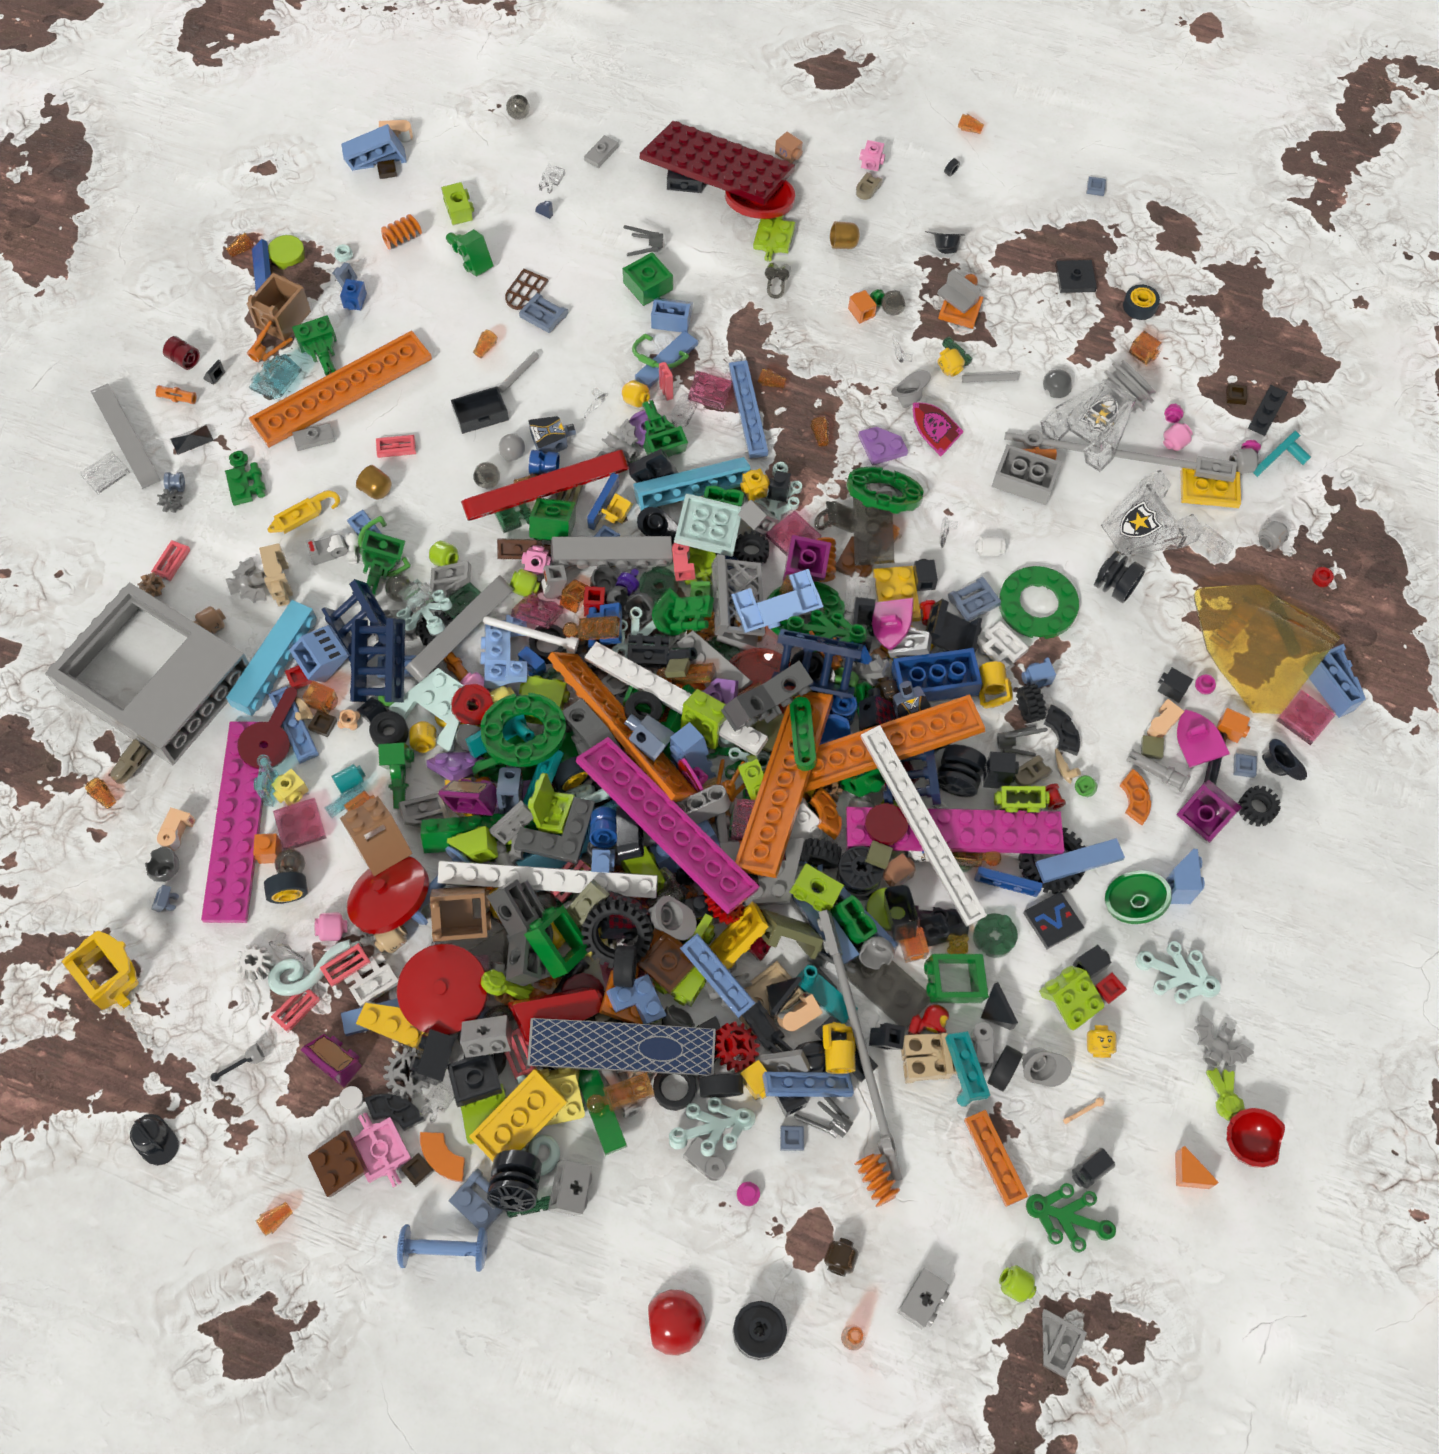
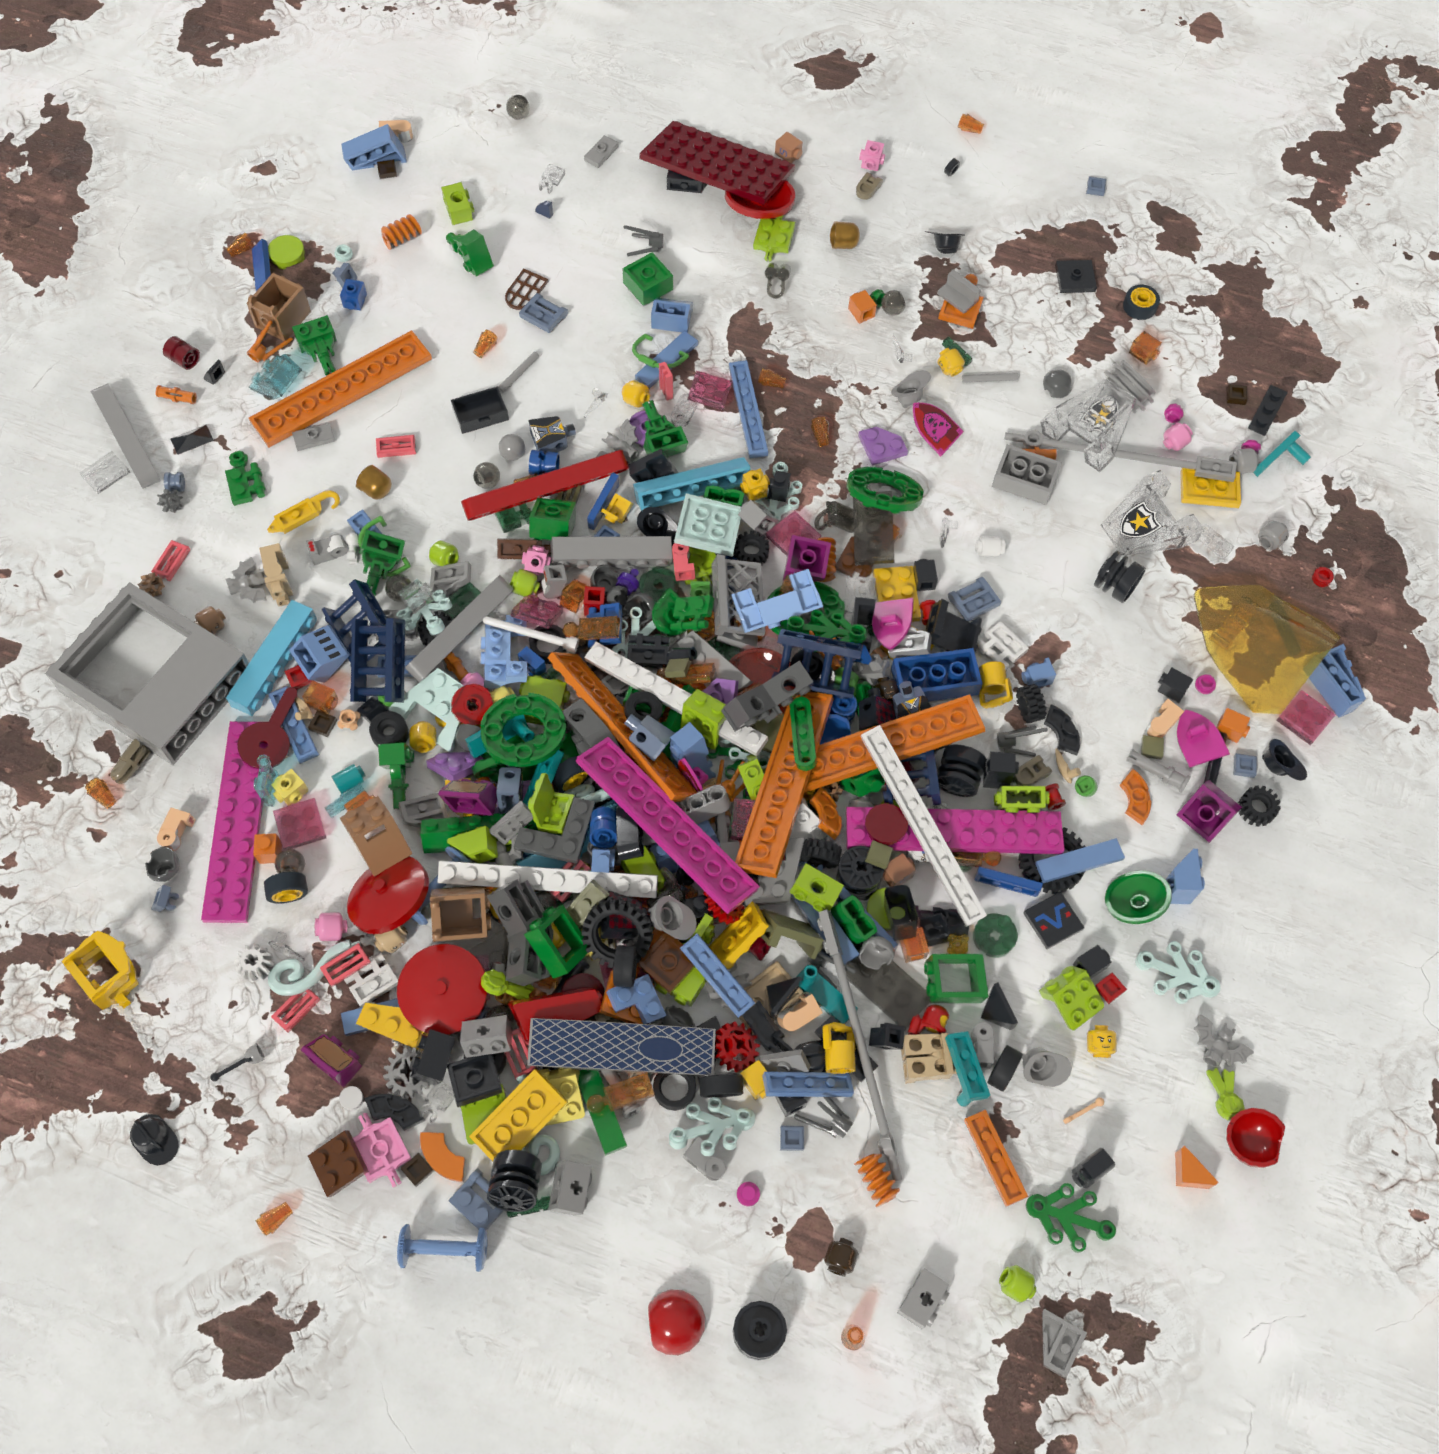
green plate [999,566,1079,639] -> none

